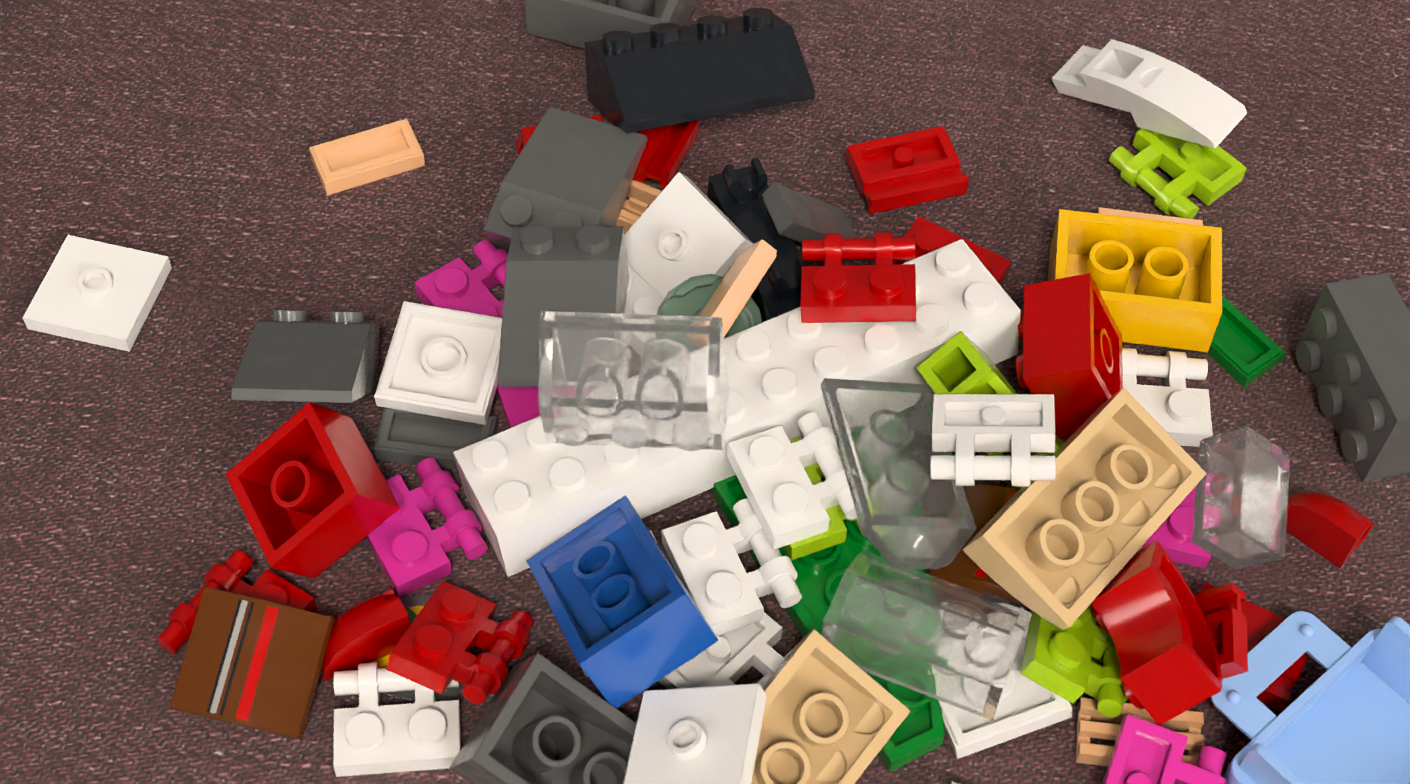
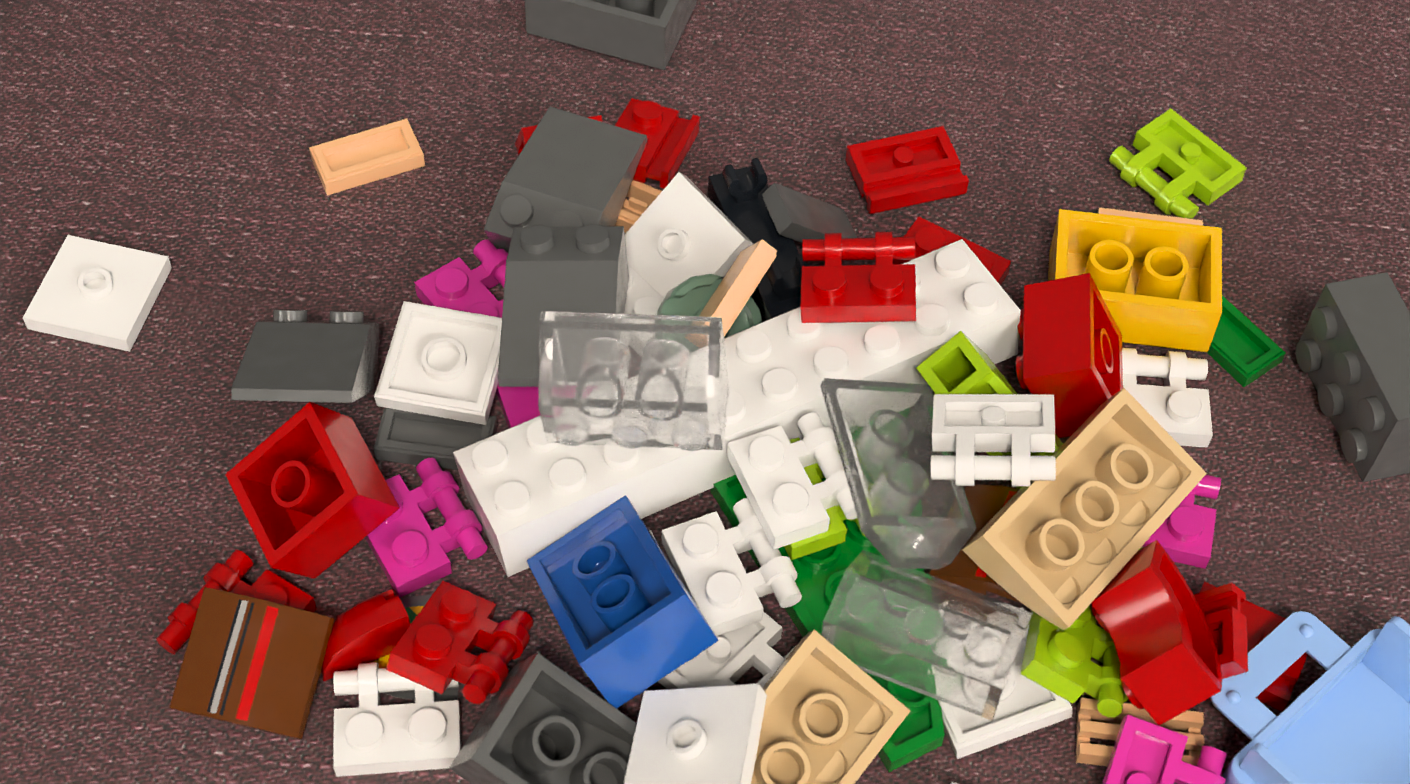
black slope [585,8,815,133] -> none
white slope [1051,39,1247,148] -> none
clear brick [1192,425,1290,570] -> none
red brick [1263,491,1375,568] -> none

